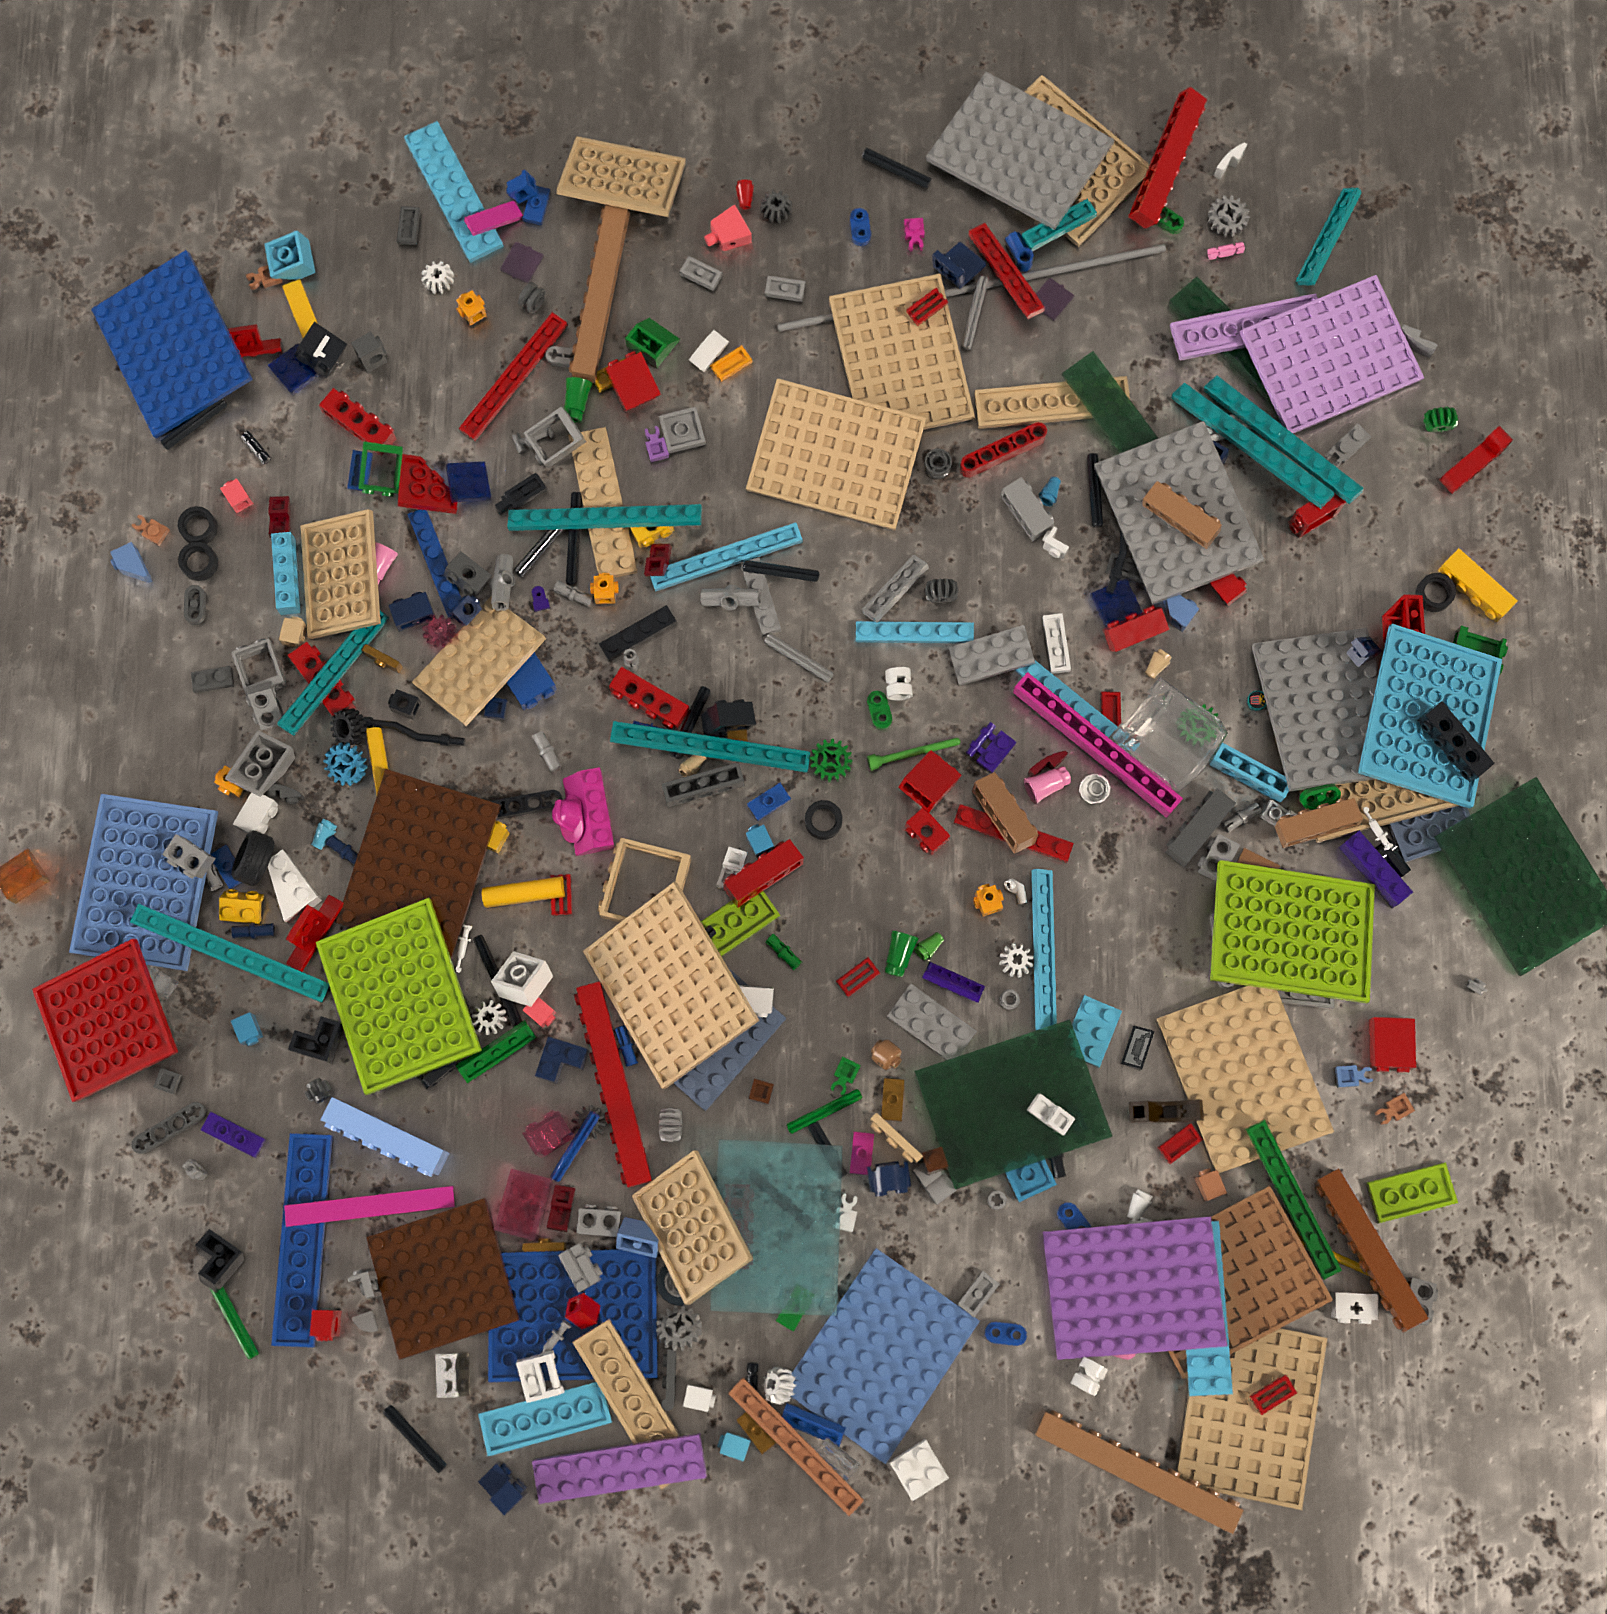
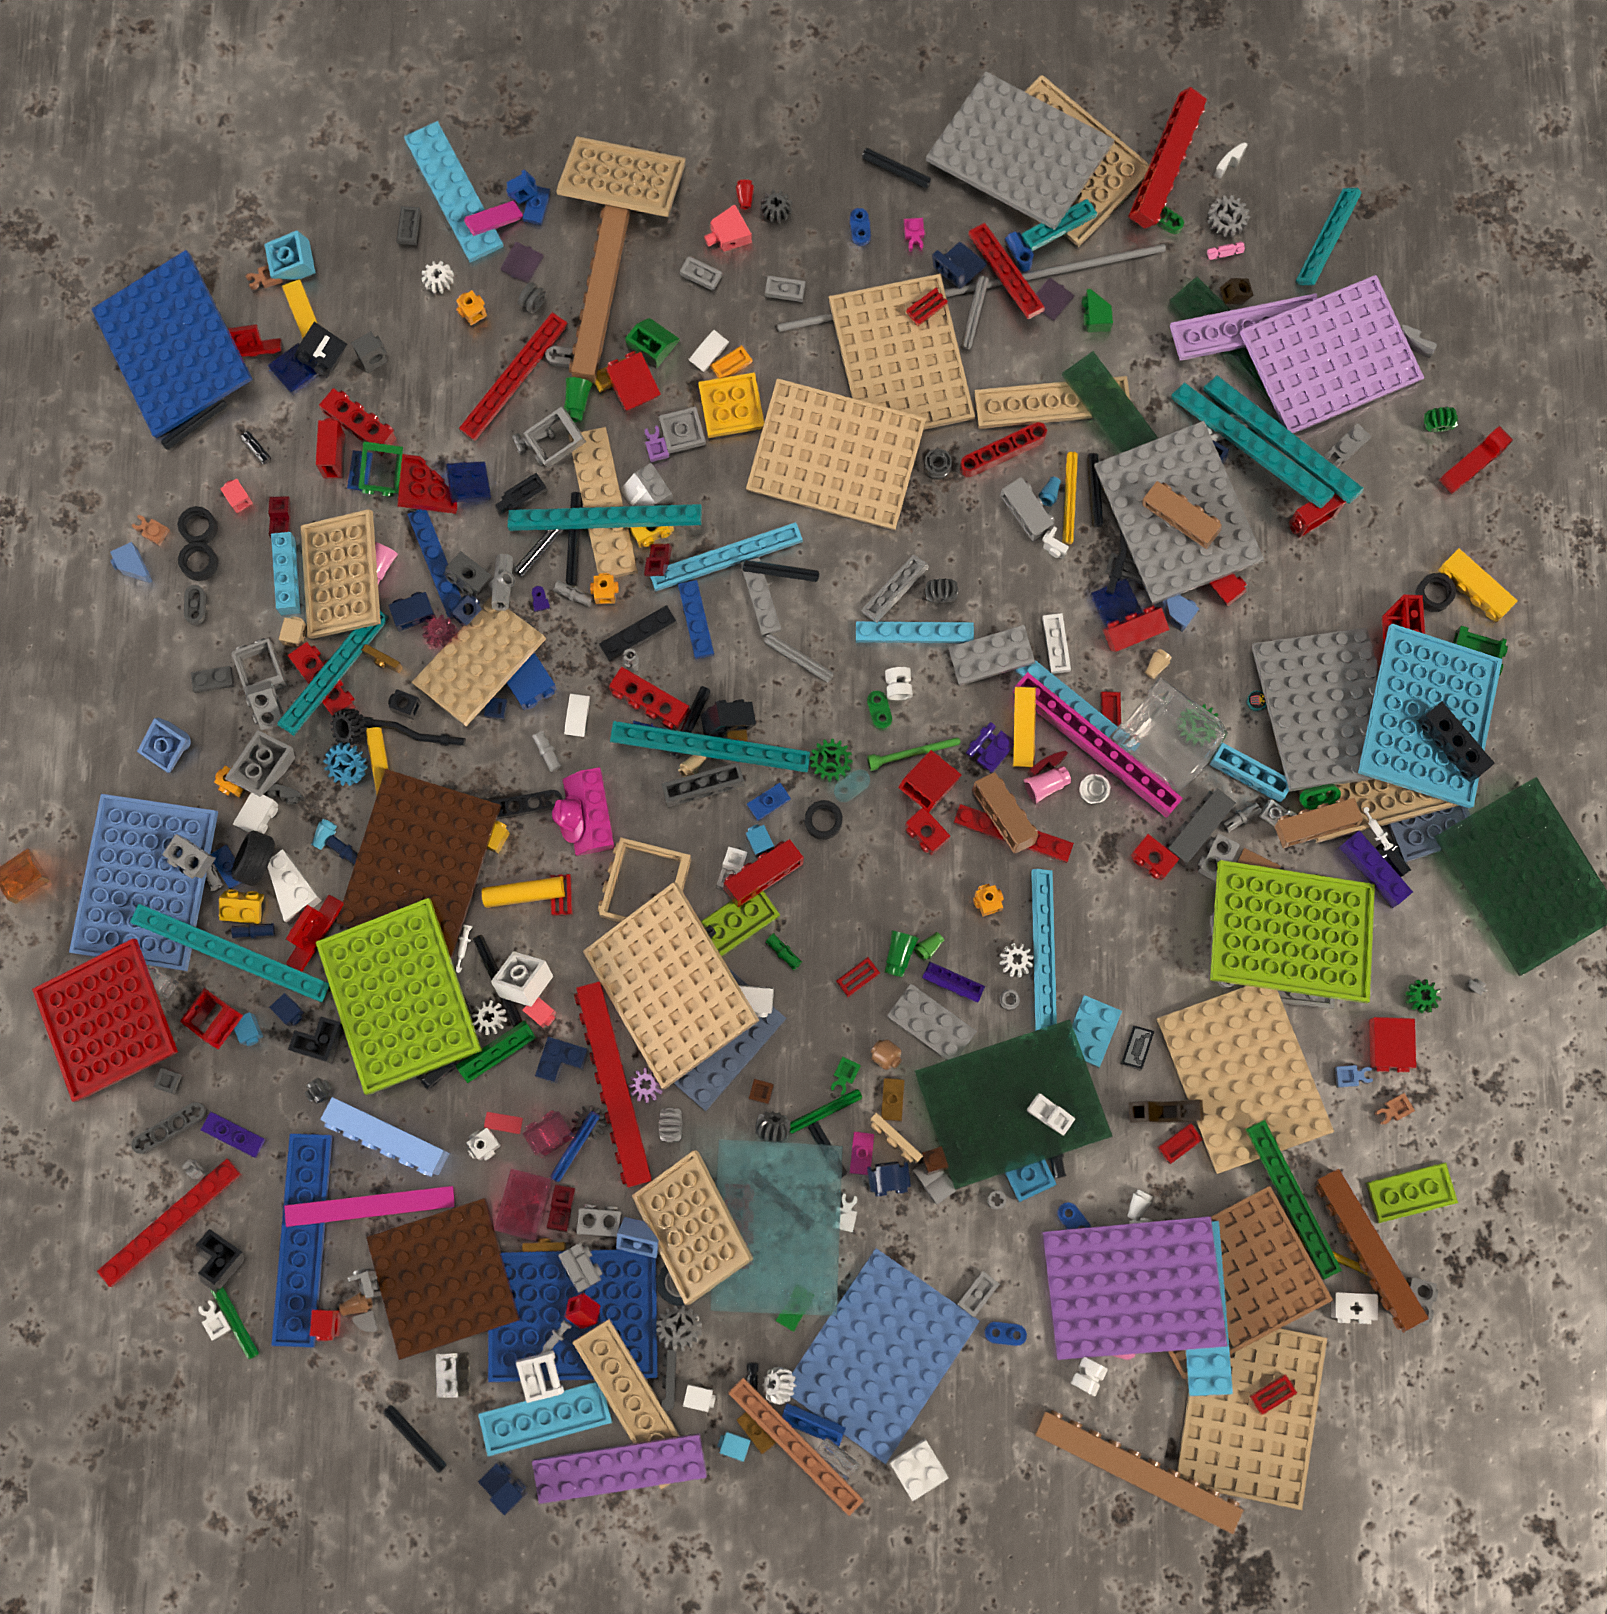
blue axle [614,1025,638,1067] -> none
light grey piece [701,585,762,610] -> none
white arm [1004,879,1028,905] -> none
nougat brick [1195,1168,1227,1202] -> none
dark blue slope [1347,637,1382,667] -> none
none -> red plate [97,1158,242,1287]
none -> medium blue slope [137,718,191,773]
none -> red window [180,988,243,1050]
none -> white plate [198,1300,232,1341]
none -> dark blue brick [269,993,305,1027]
none -> red brick [316,418,345,479]
none -> medium nougat cone [339,1292,372,1316]
none -> white brick [466,1128,501,1161]
none -> coral sticker [484,1112,523,1134]
none -> white slope [564,693,590,737]
none -> light grey slope [620,463,673,506]
none -> lavender gear [628,1067,662,1103]
none -> blue plate [678,580,714,660]
none -> yellow plate [698,372,764,438]
none -> dark grey gear [755,1111,791,1143]
none -> clear light blue plate [834,769,870,802]
none -> yellow tile [1014,686,1036,767]
none -> yellow axle [1062,452,1078,545]
none -> green slope [1082,289,1113,332]
none -> red brick [1130,834,1180,880]
none -> dark brown brick [1220,278,1254,305]
none -> green gear [1405,979,1442,1014]

